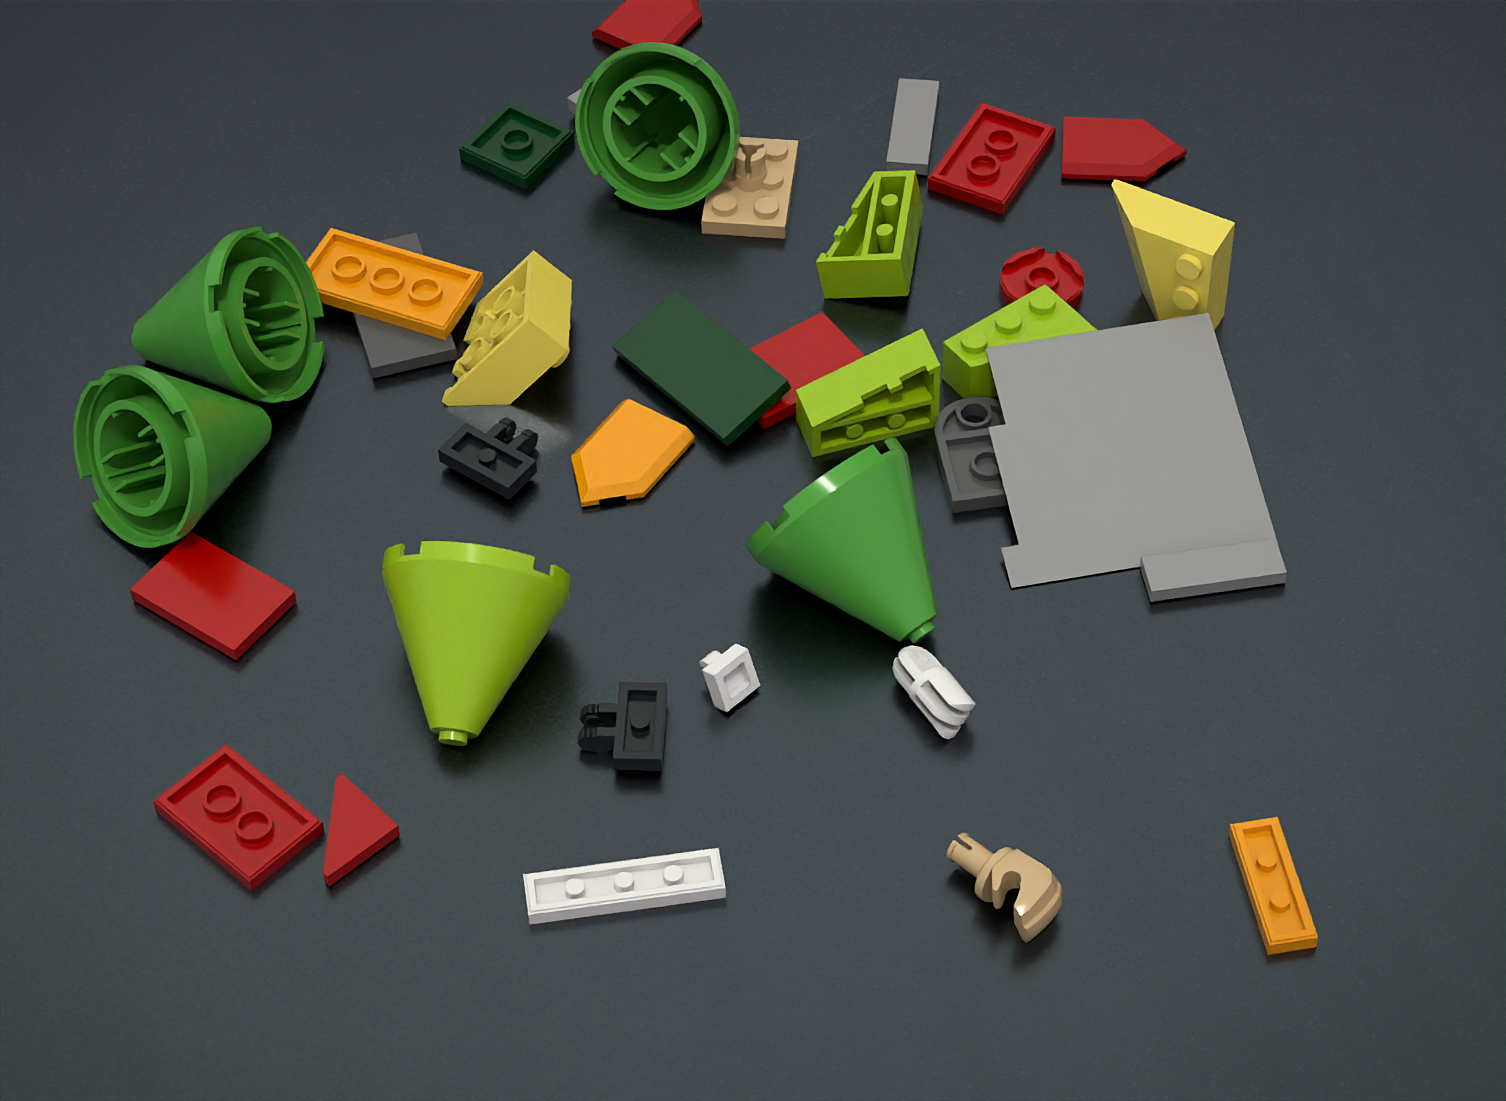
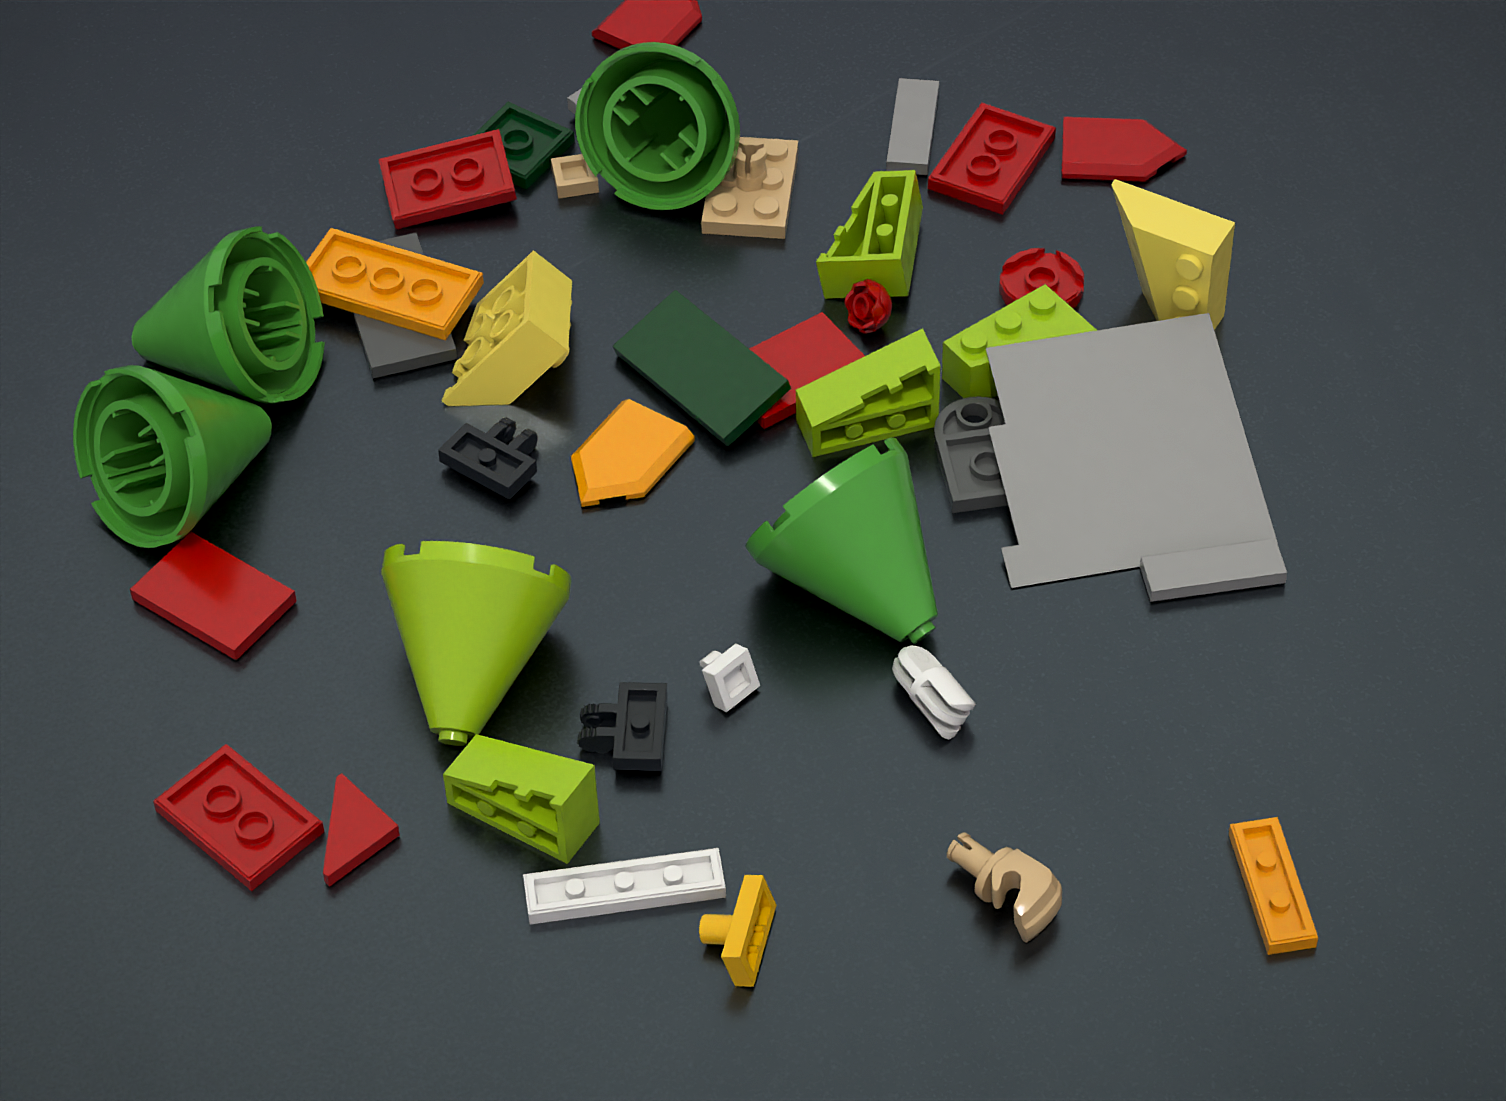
none -> red tile [379,129,517,230]
none -> lime wedge [443,734,600,864]
none -> tan tile [551,154,599,199]
none -> yellow tile [699,875,776,987]
none -> red plate [845,279,892,333]

